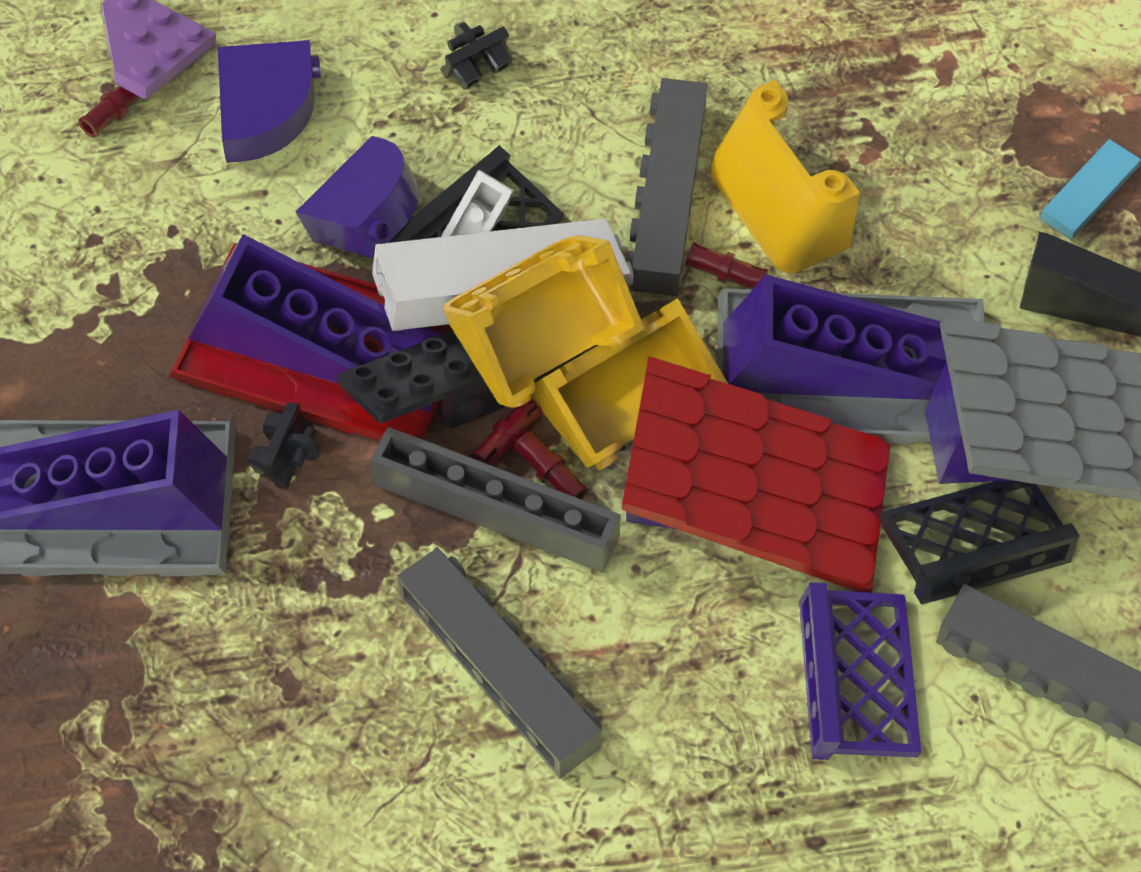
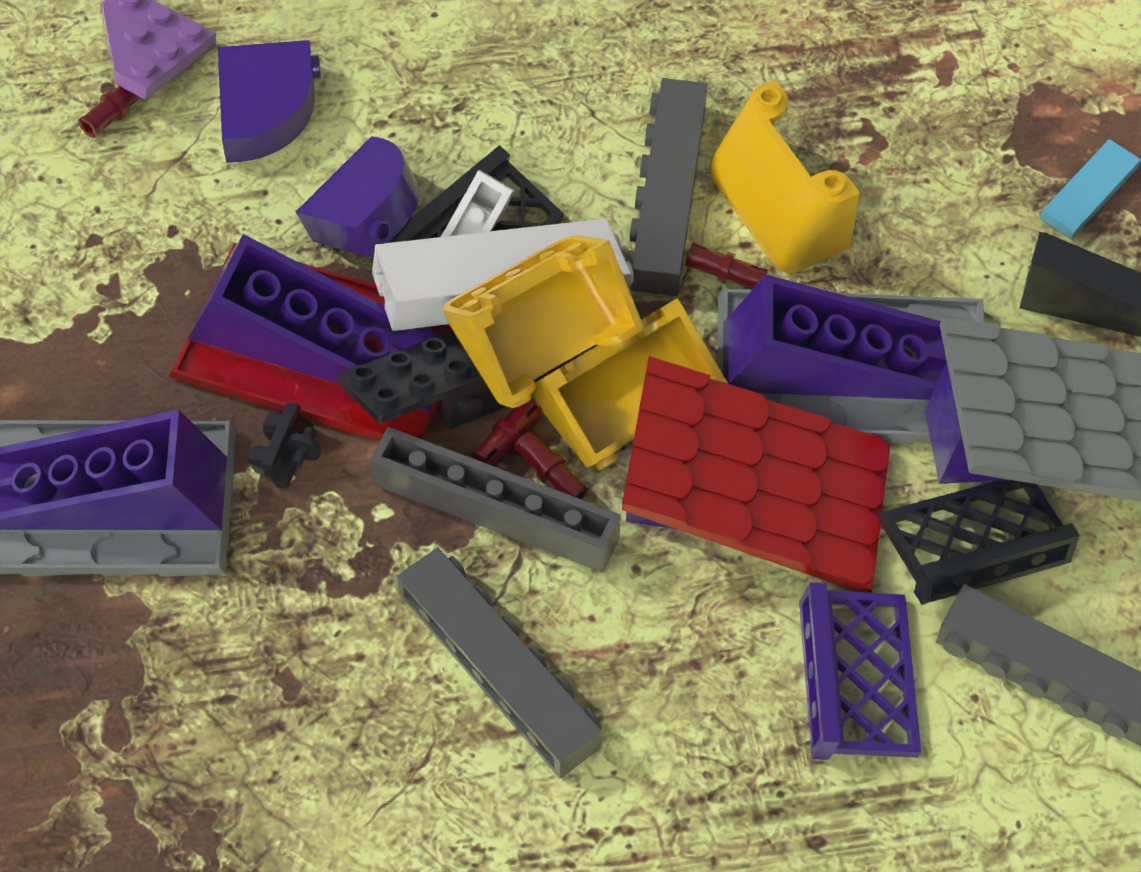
black hips [440,21,513,90] -> none

